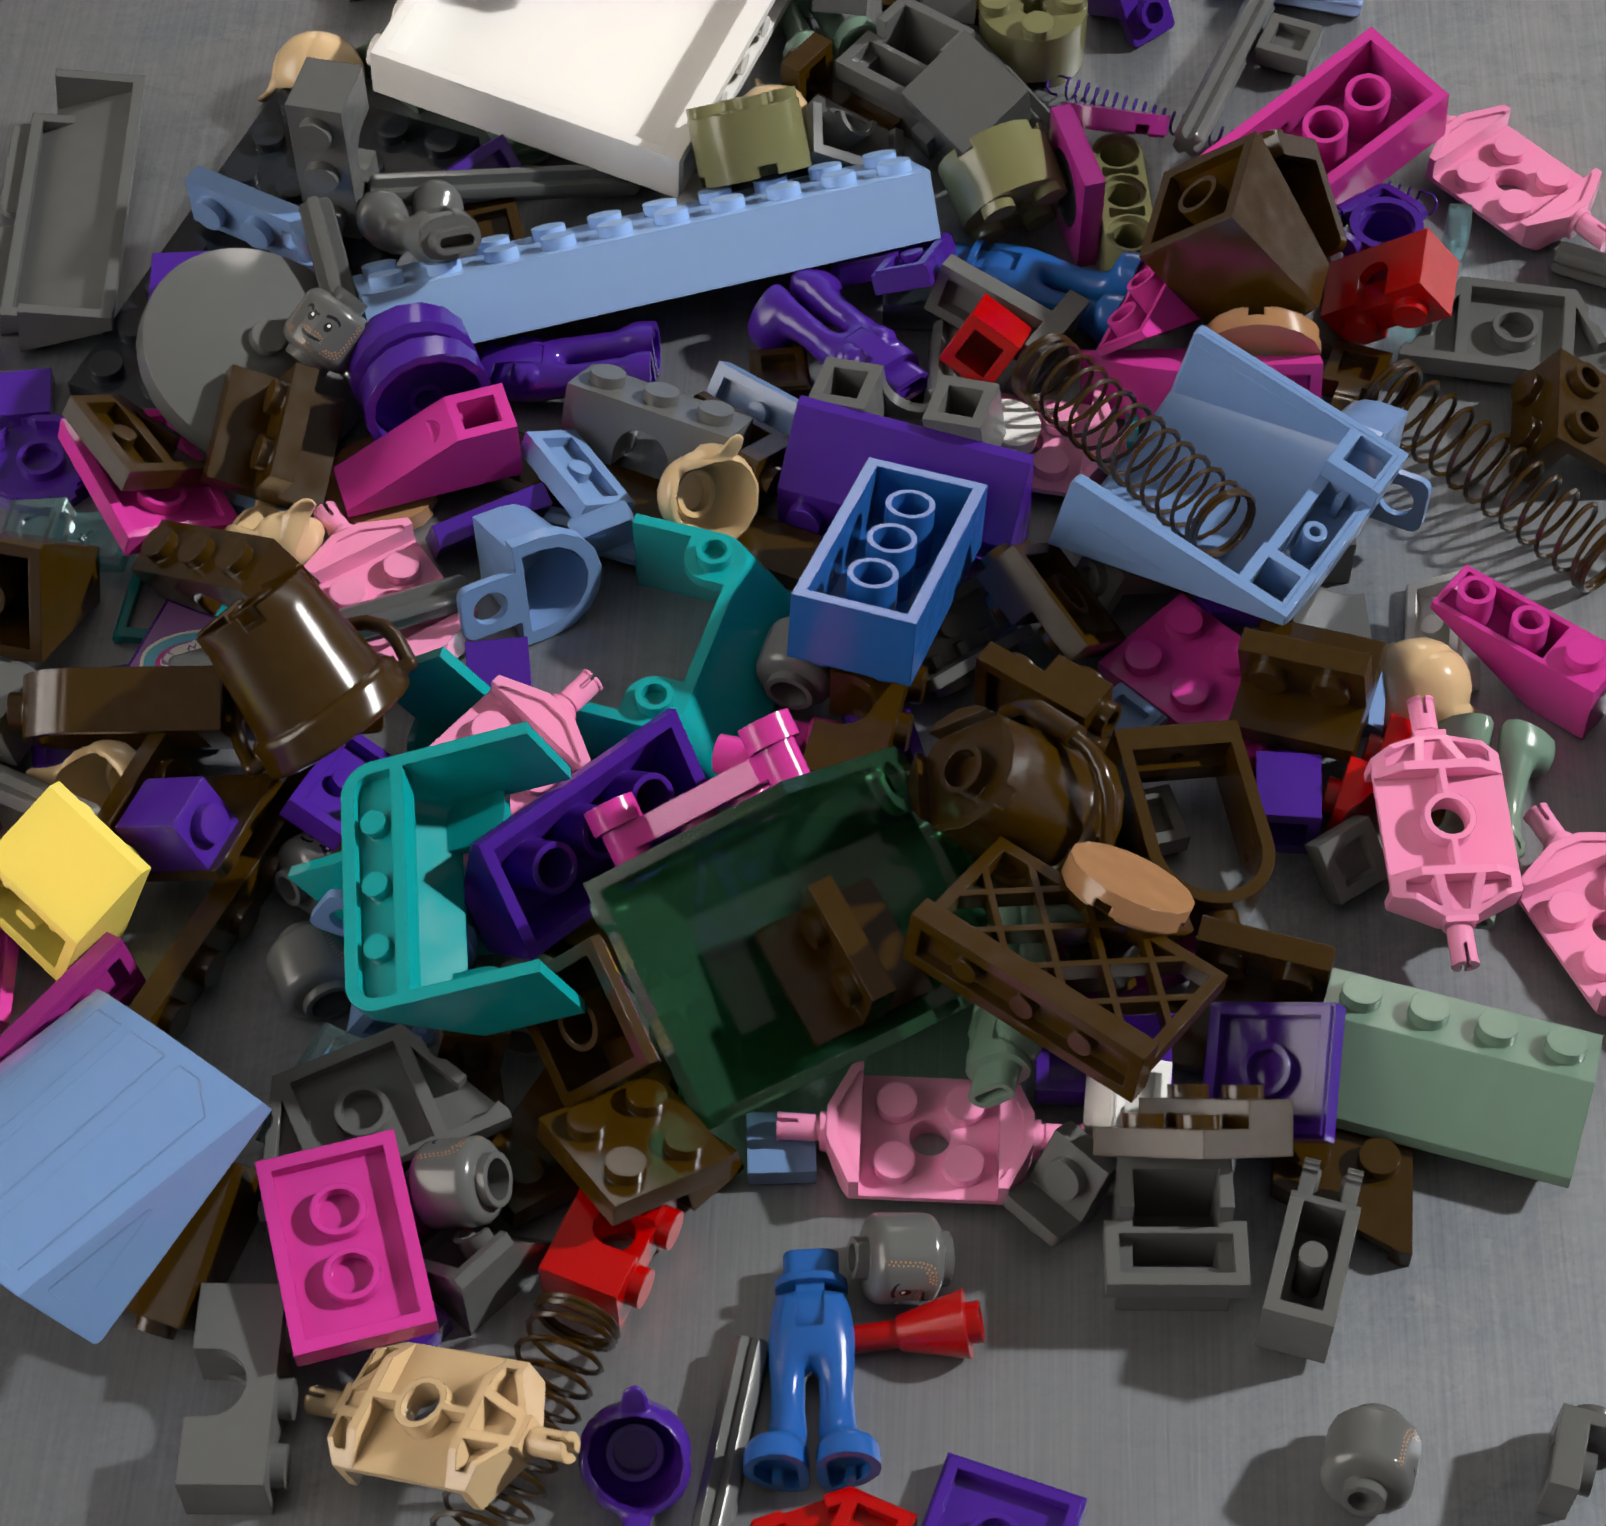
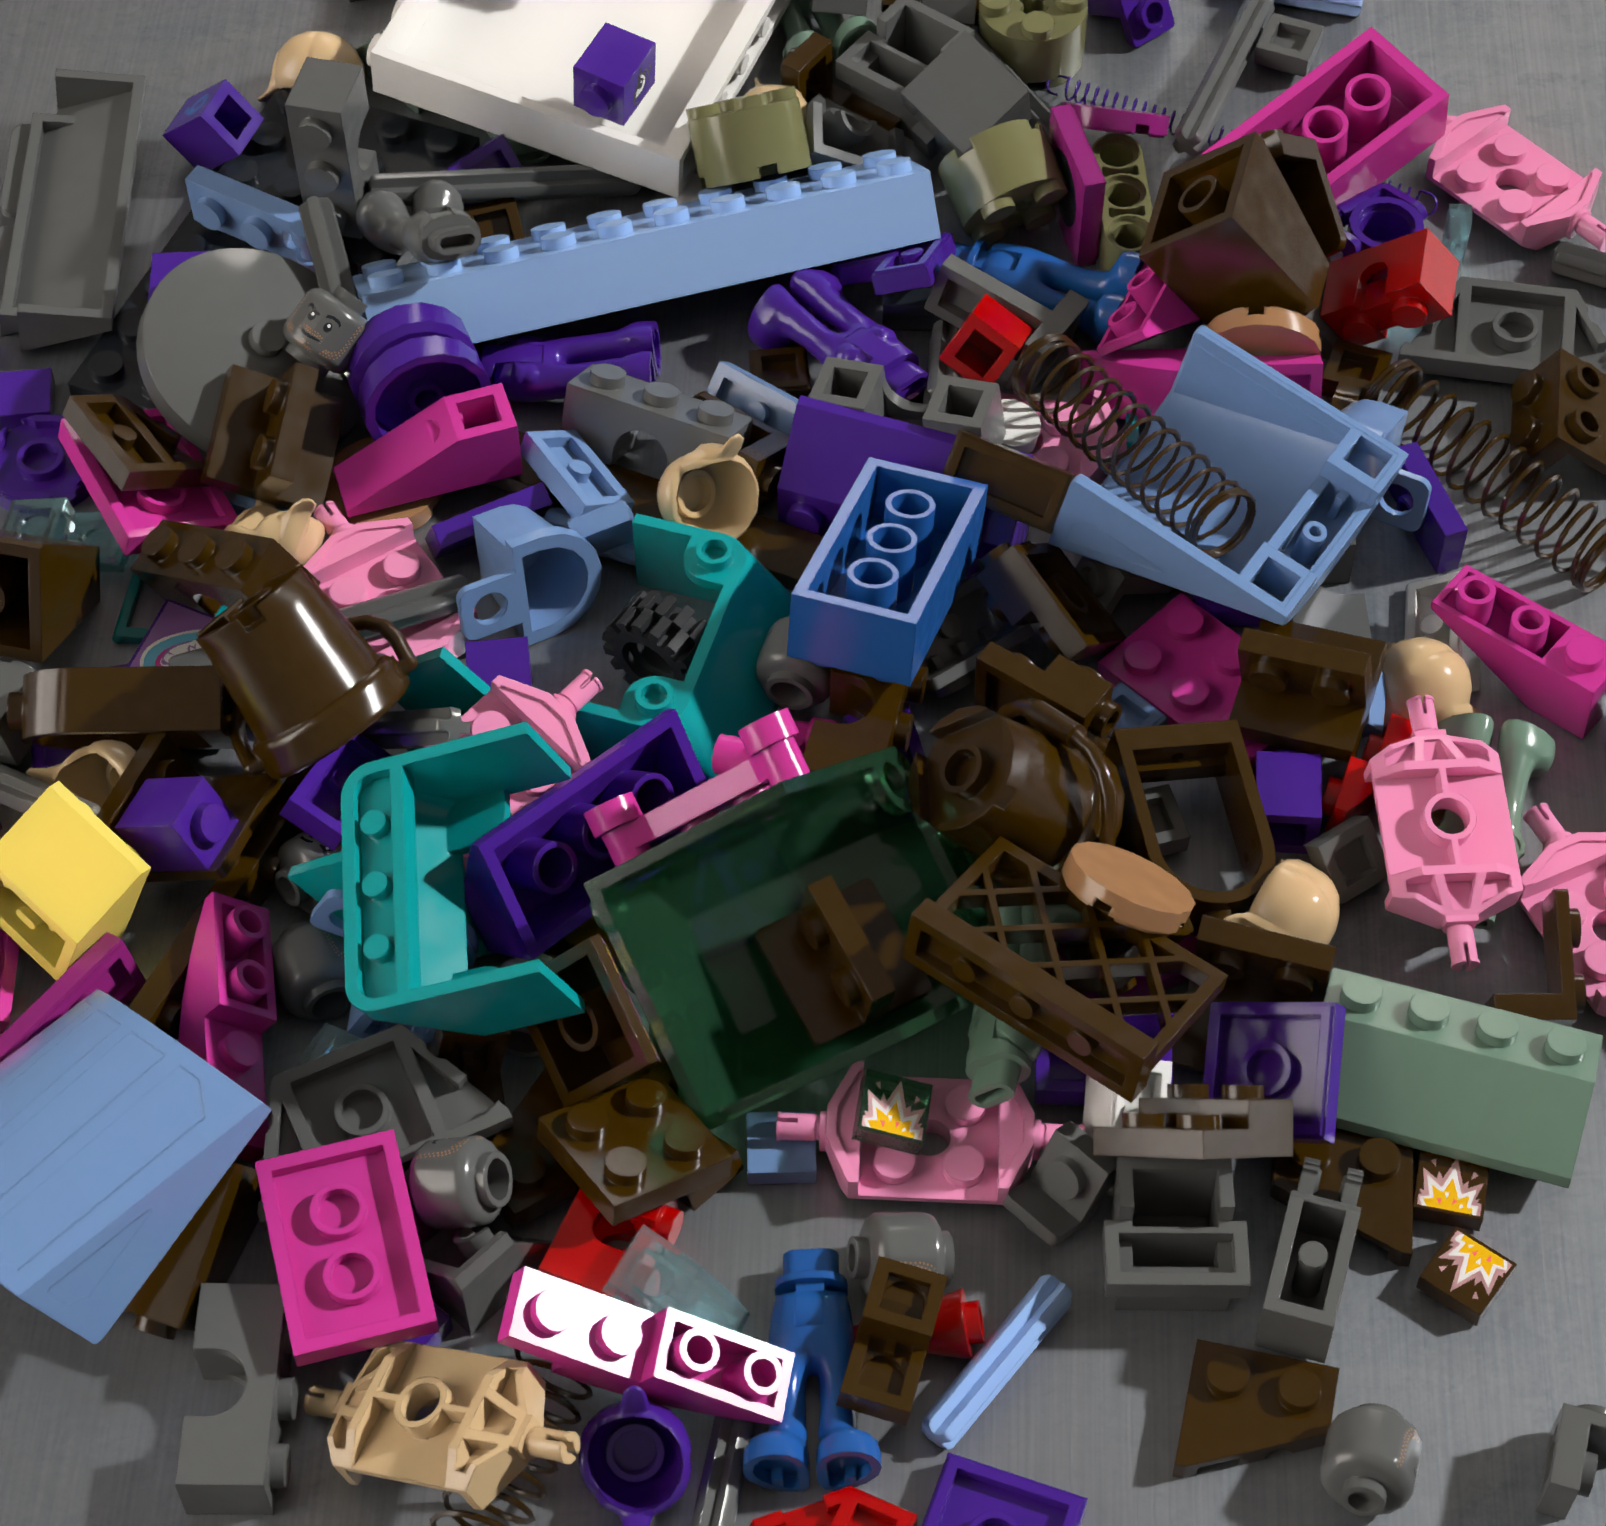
none -> dark purple brick [162,79,264,170]
none -> dark pink slope [178,892,277,1163]
none -> dark grey axle [360,707,471,750]
none -> slope [497,1266,795,1425]
none -> dark purple brick [573,22,656,126]
none -> black tyre [602,590,707,685]
none -> clear light blue slope [602,1224,750,1333]
none -> dark brown slope [836,1256,948,1426]
none -> tile [852,1068,933,1155]
none -> light blue axle [921,1274,1073,1450]
none -> dark brown tile [942,429,1076,534]
none -> dark brown wing [1172,1339,1340,1479]
none -> tan hair [1223,859,1340,945]
none -> dark purple plate [1388,441,1468,574]
none -> tile [1413,1150,1490,1231]
none -> tile [1416,1226,1517,1326]
none -> dark brown bracket [1484,889,1586,1027]

